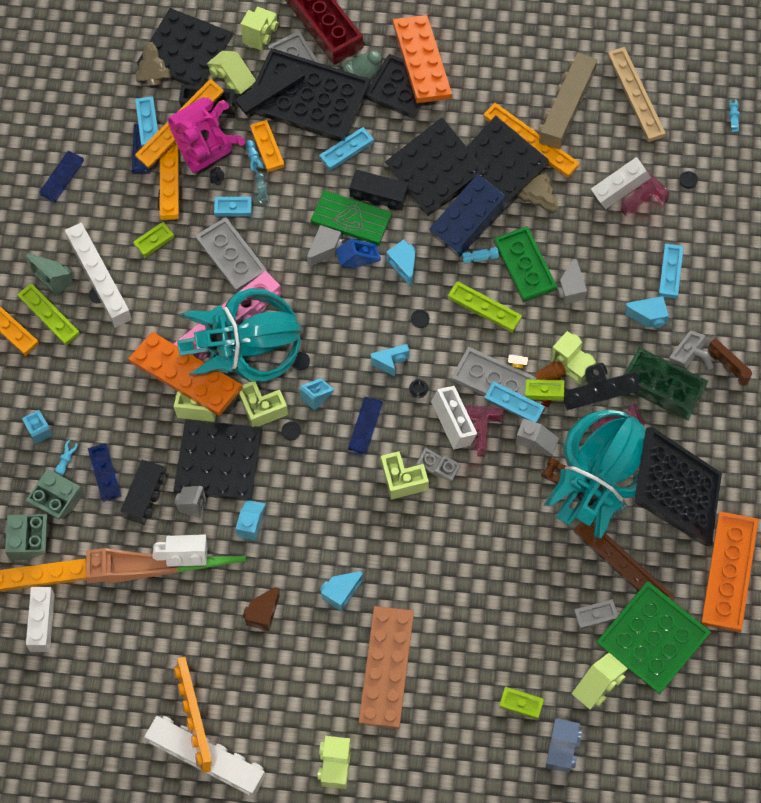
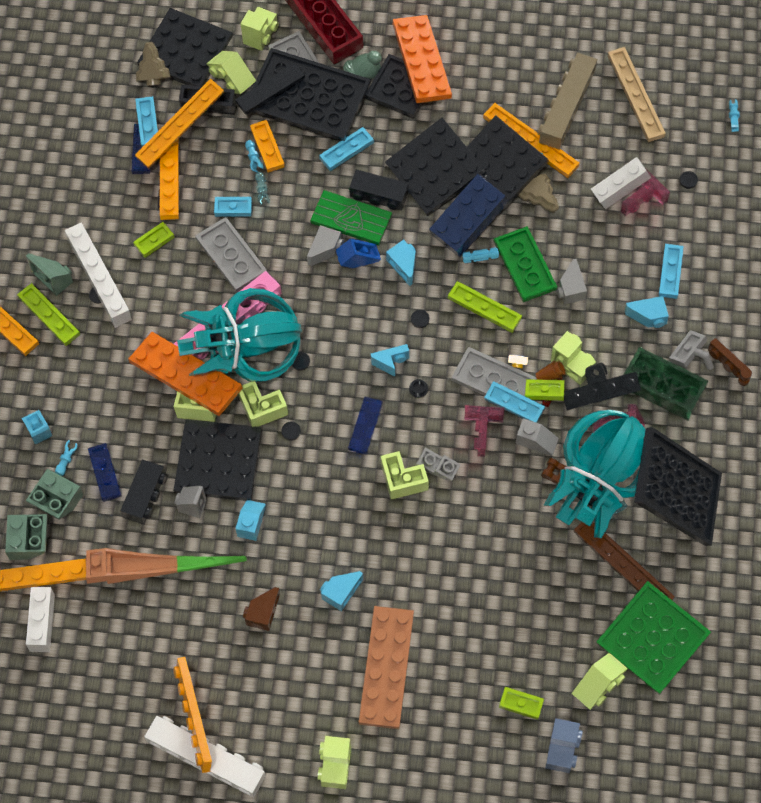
clear blue tile [39,151,84,203] -> none
white brick [152,535,208,567] -> none
dark pink piece [167,97,245,174] -> none
black plate [210,167,224,185] -> none
medium azure slope [299,378,335,411] -> none
white brick [431,386,477,450] -> none
light grey plate [574,599,618,630] -> none
orange plate [701,511,759,632] -> none

